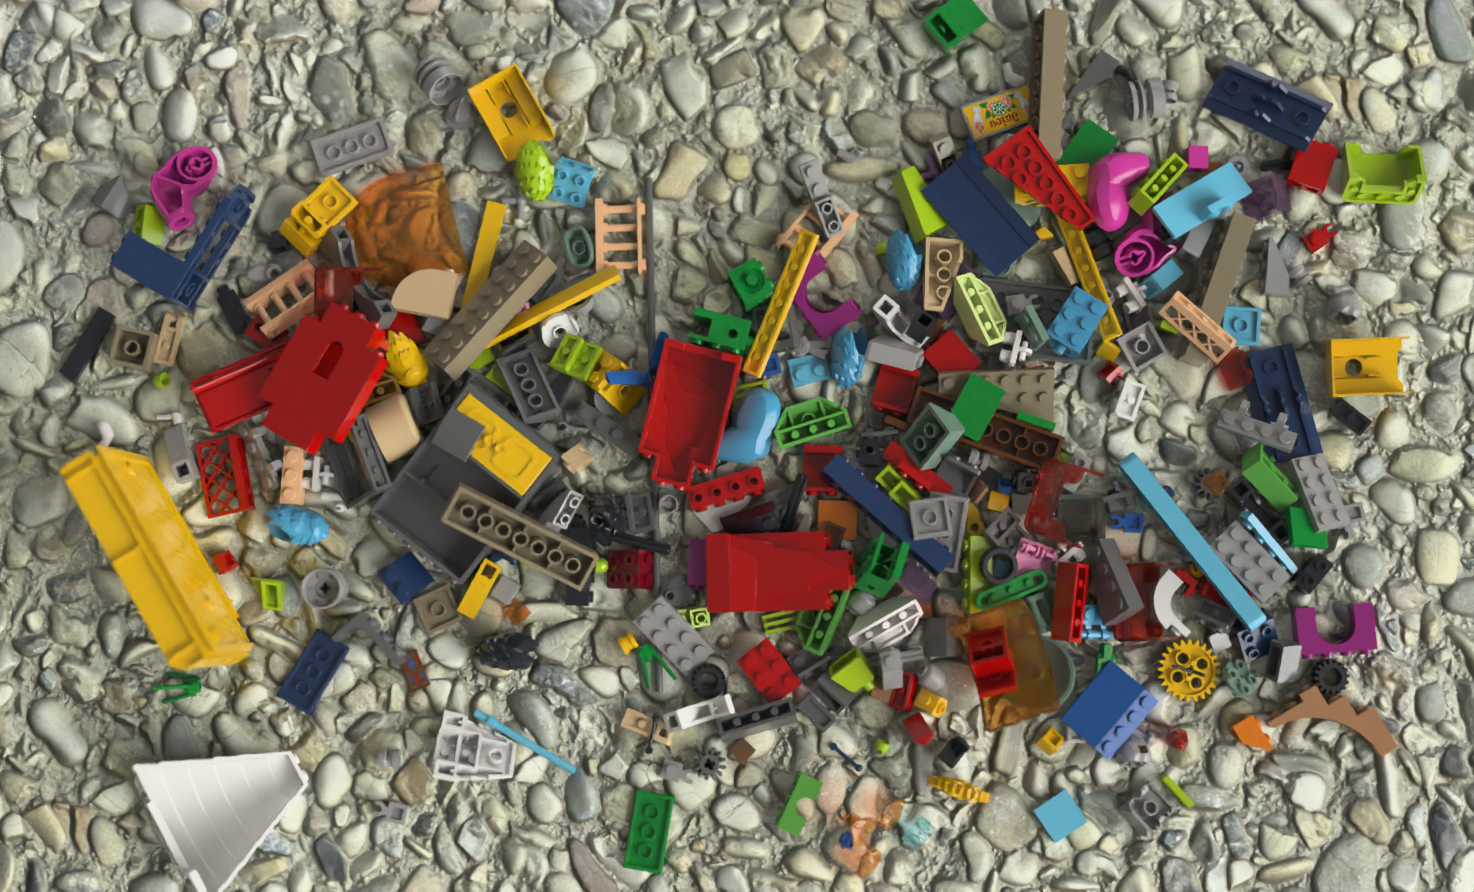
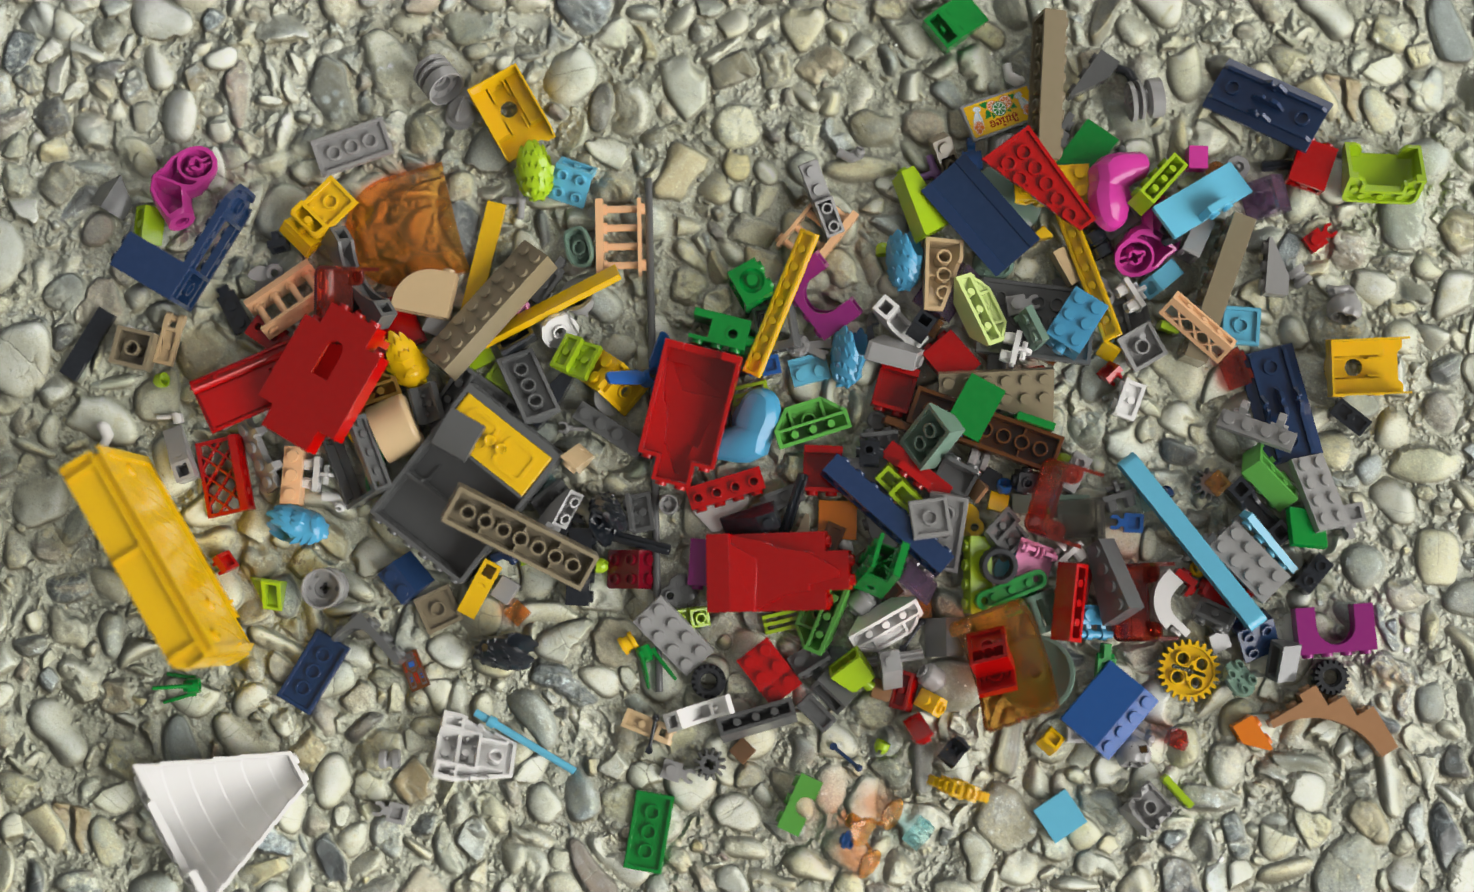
light grey wheel [1162,80,1179,104] -> none

